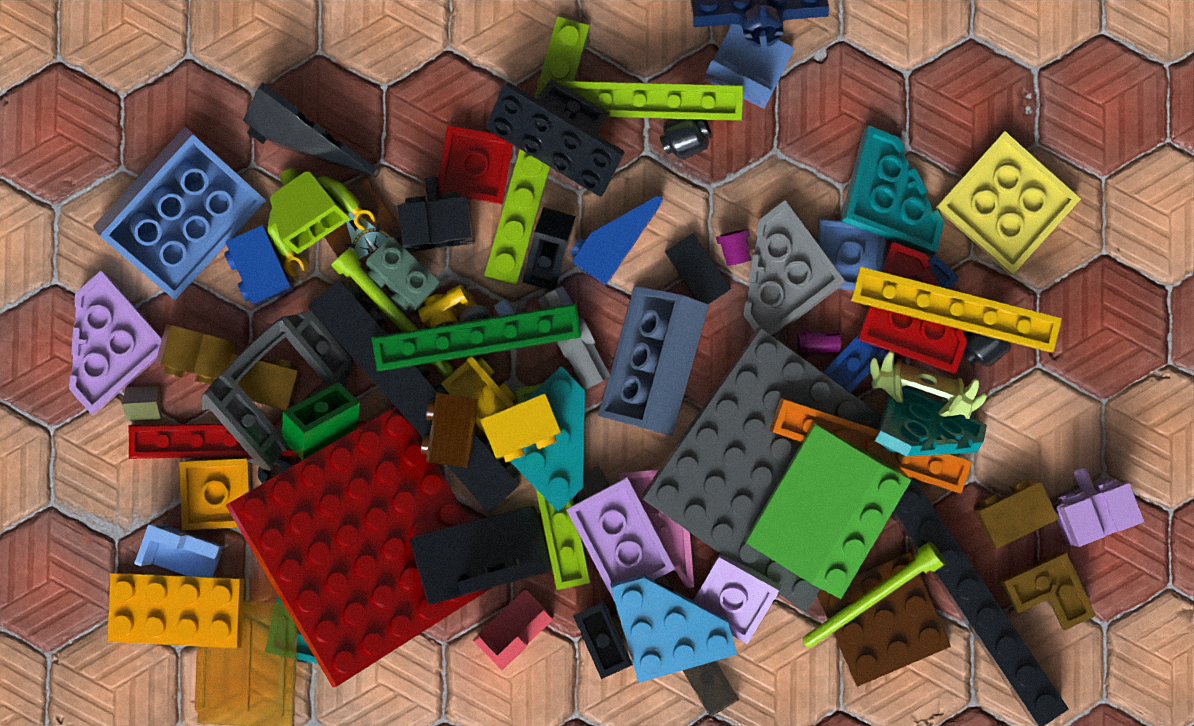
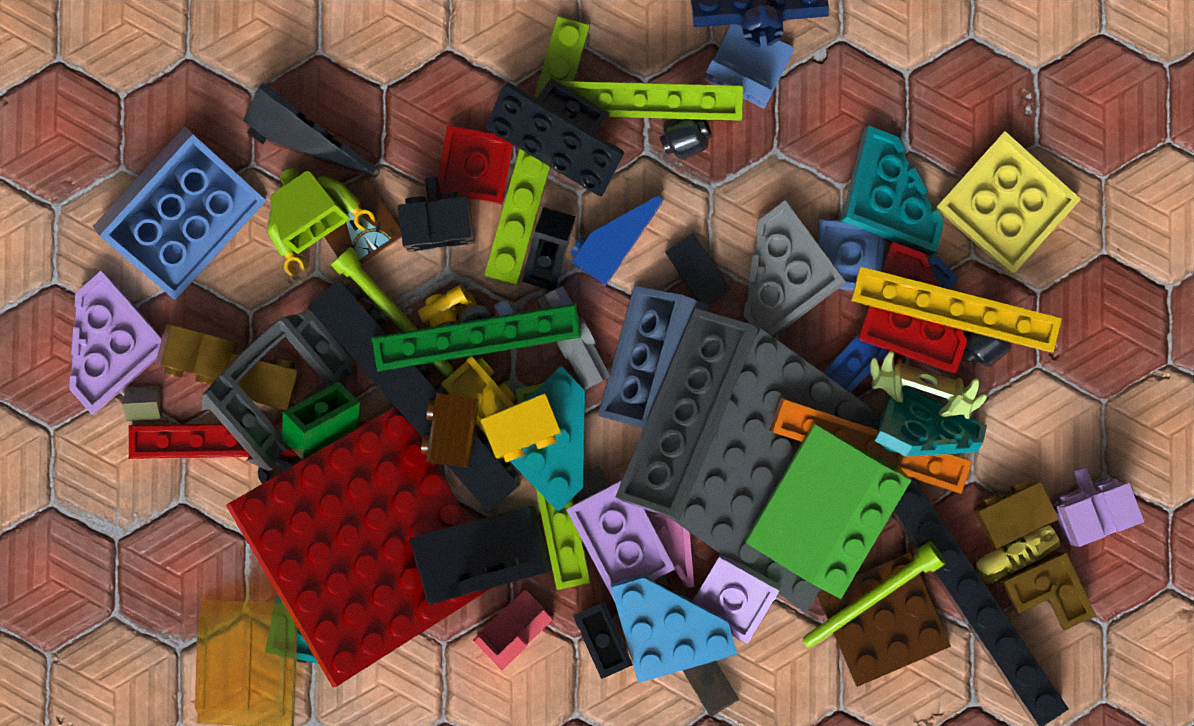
light orange plate [107,573,244,648] -> none
light blue panel [135,523,225,577] -> none
light orange plate [179,458,251,530] -> none
blue brick [224,225,295,306] -> none
sand green bracket [365,237,439,315] -> none
magenta piece [716,229,751,266] -> none
magenta pin [797,329,841,357] -> none
none -> dark grey plate [615,308,758,521]
none -> light yellow hinge [976,525,1060,585]

